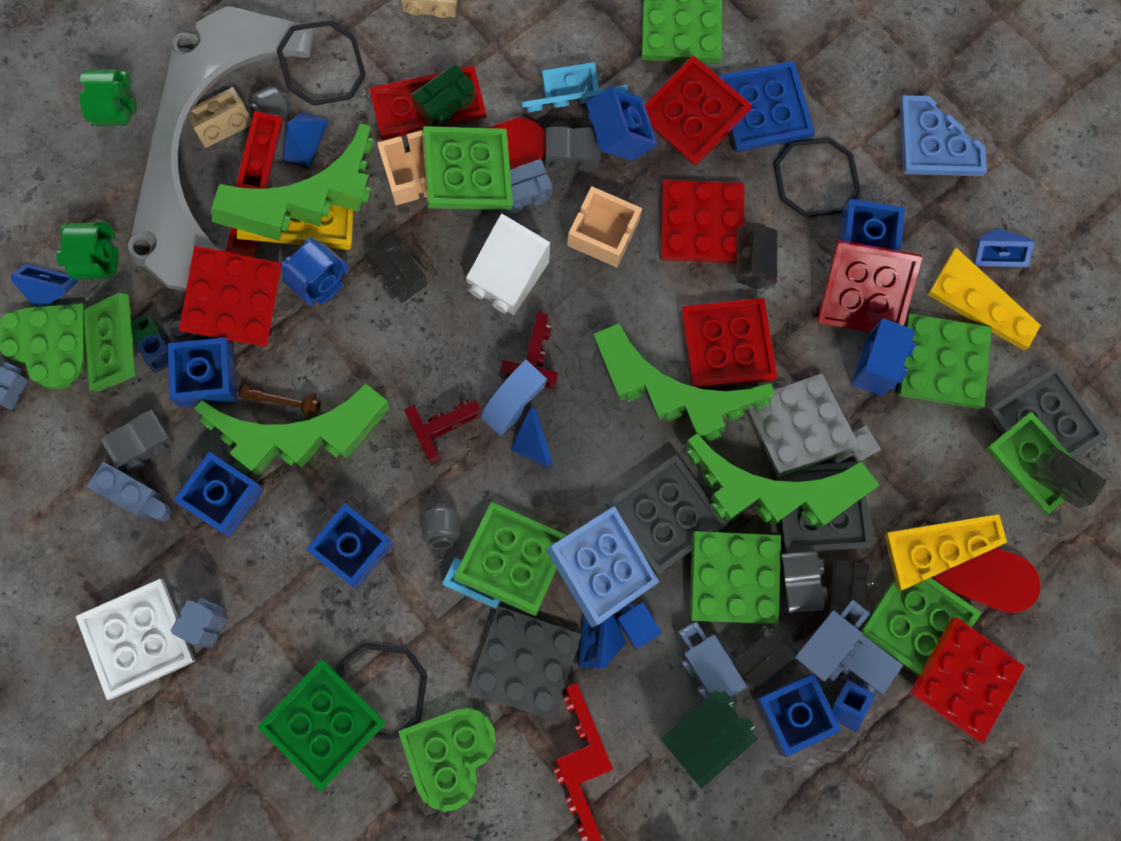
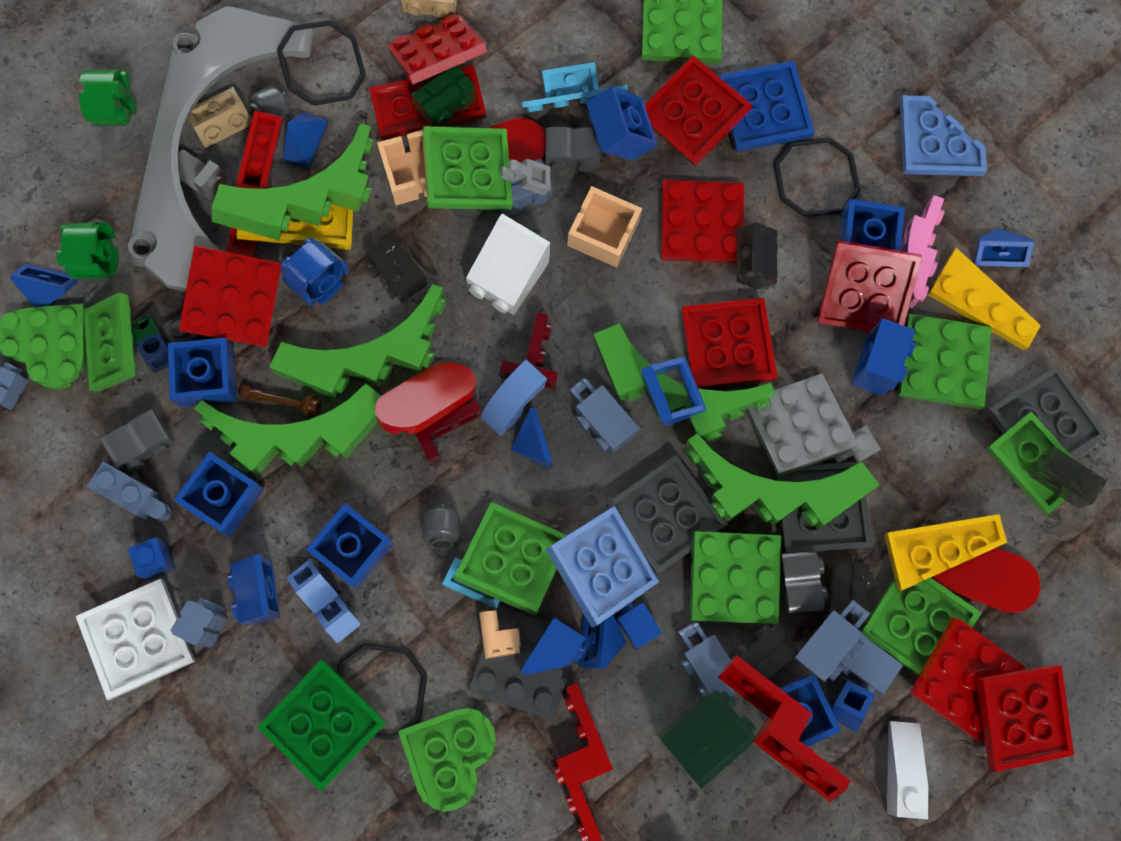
none -> blue brick [128,537,176,580]
none -> light grey bracket [178,150,227,201]
none -> blue slope [228,554,281,626]
none -> bright green arch [269,284,447,400]
none -> medium blue brick [286,559,361,644]
none -> tile [375,362,476,434]
none -> red plate [387,14,487,84]
none -> light nougat piece [479,610,522,659]
none -> light grey plate [501,159,550,195]
none -> blue slope [520,618,587,676]
none -> sand blue brick [568,378,640,455]
none -> blue tile [641,357,707,428]
none -> red bracket [718,655,851,802]
none -> white slope [887,721,928,819]
none -> bright pink slope [901,195,944,308]
none -> red plate [977,664,1074,772]

